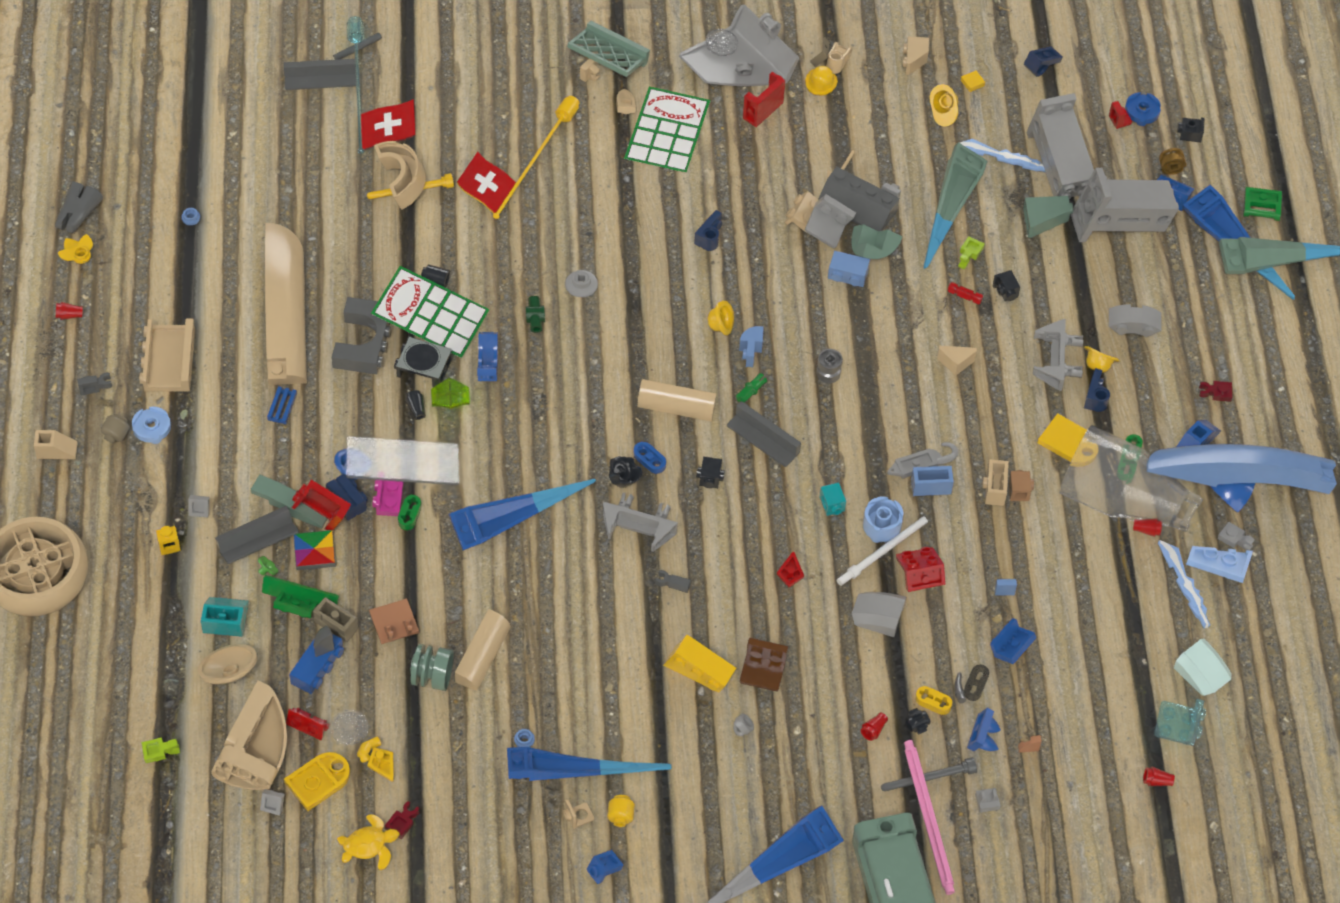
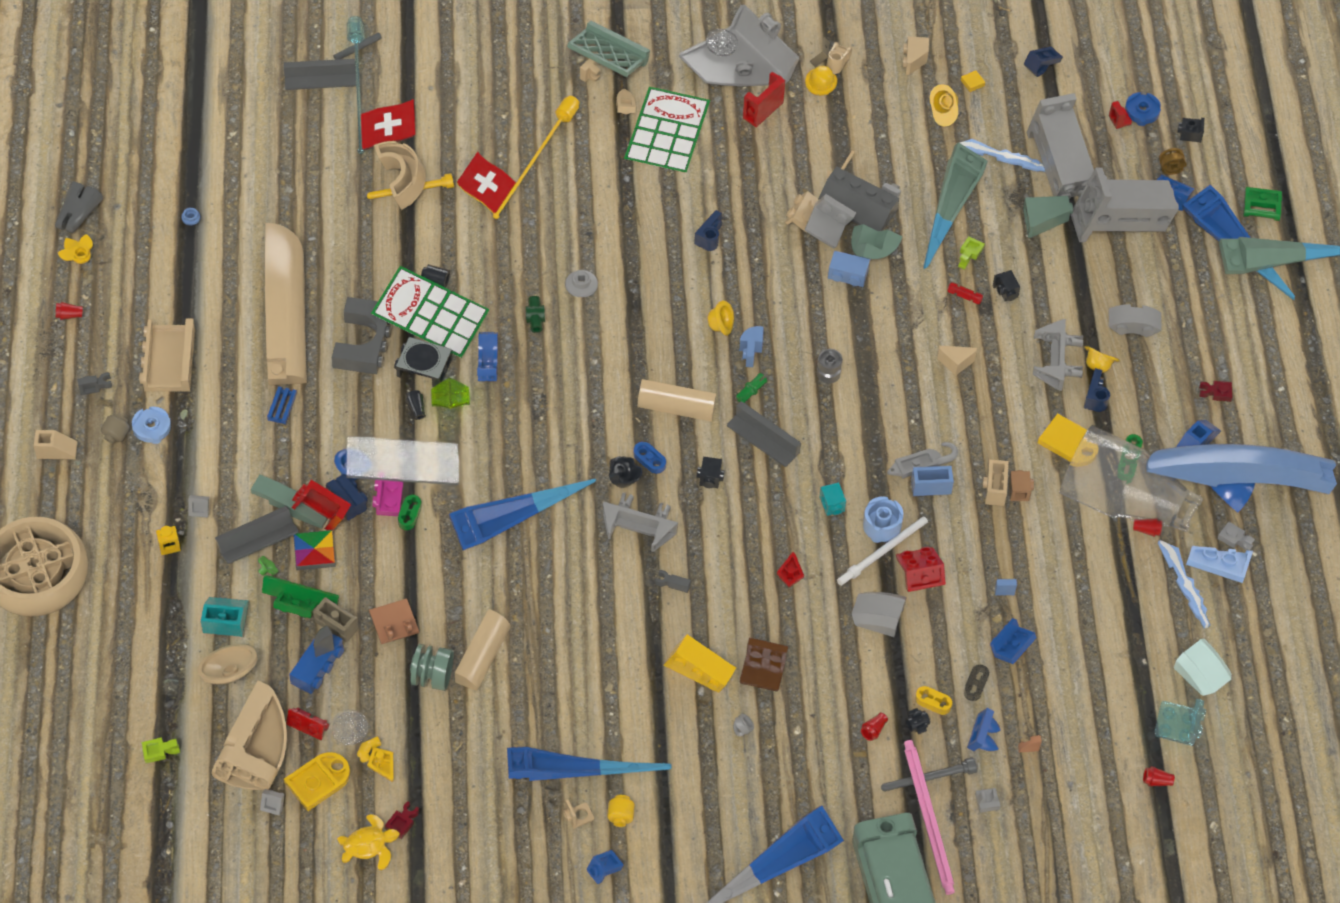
medium blue plate [514,729,535,747] -> none
flat silver helmet [954,672,966,704] -> none

